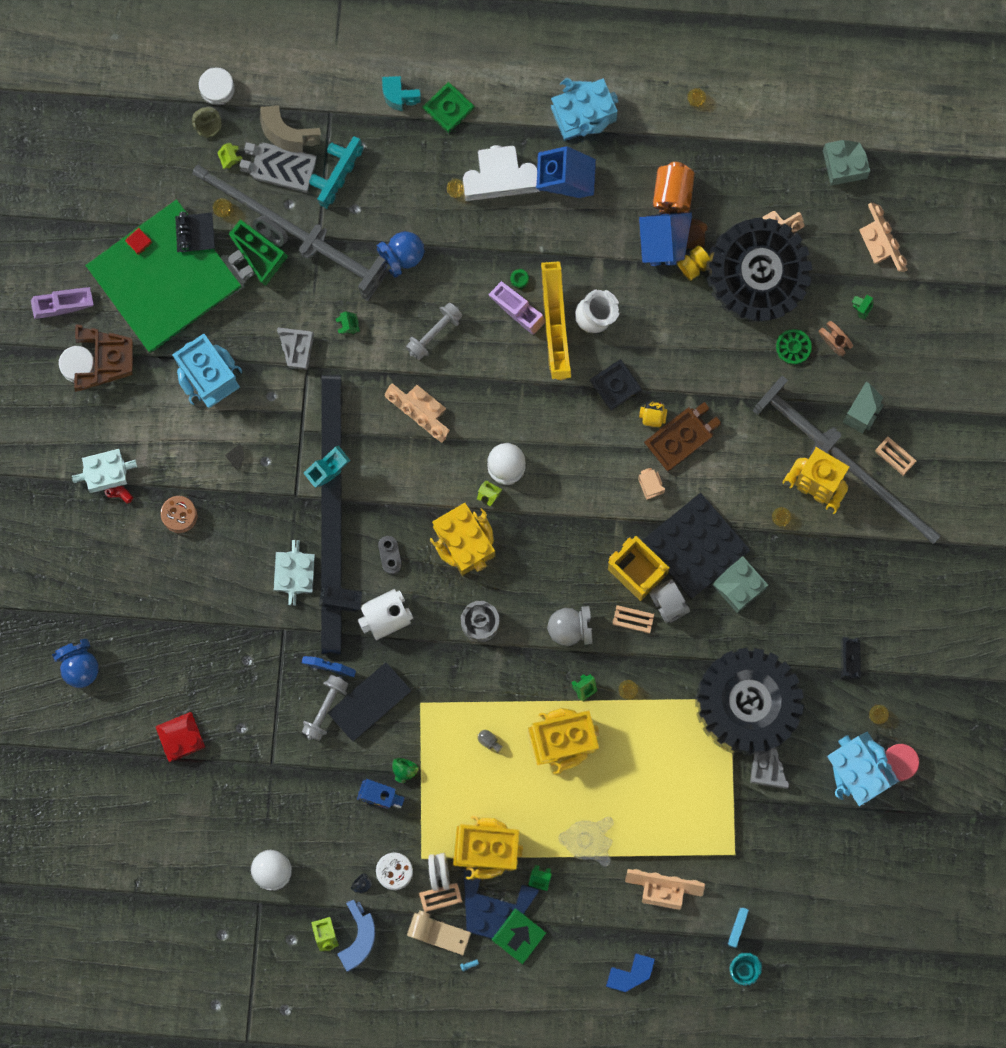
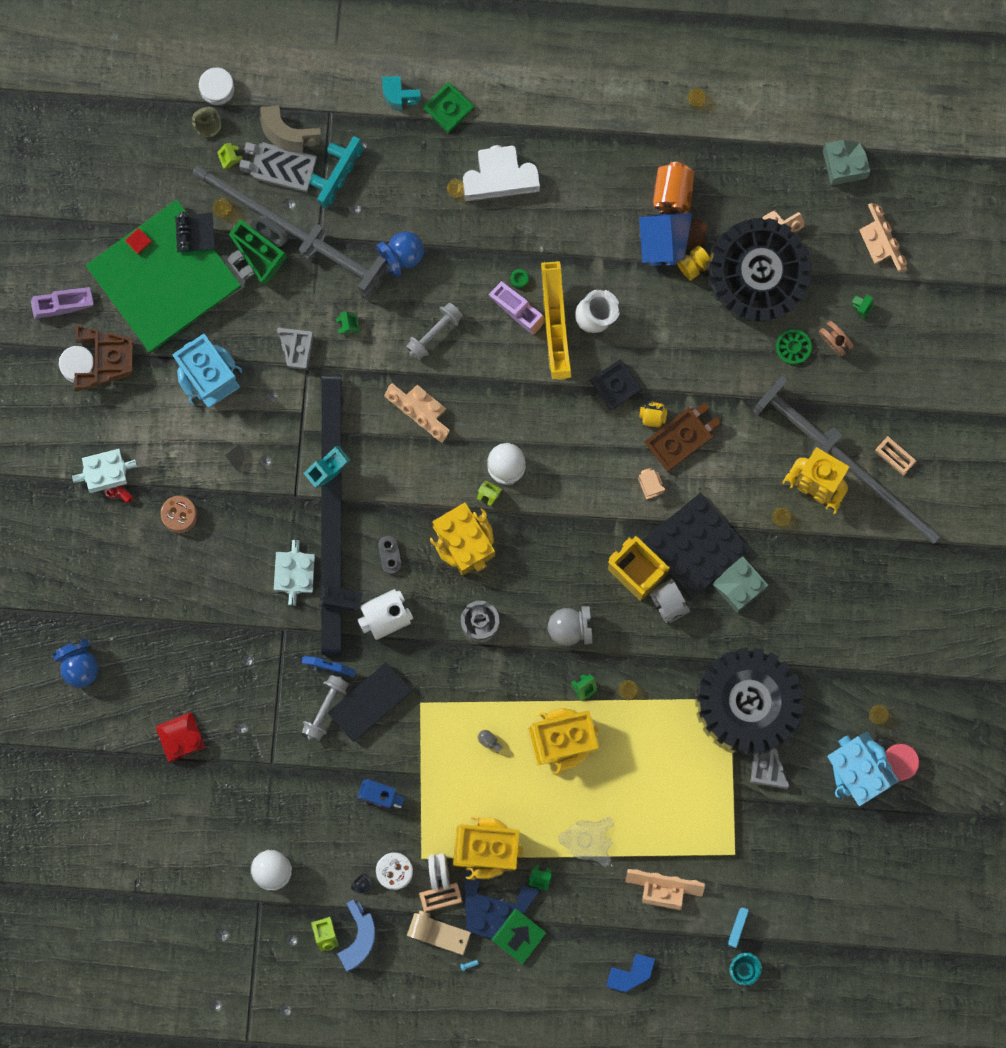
green brick [392,758,419,783] -> none
blue slope [536,146,596,198] -> none
medium azure torso [551,78,618,141] -> none
light nougat tile [612,605,654,634] -> none
black hinge [841,637,861,679] -> none
sand green slope [843,382,884,434] -> none

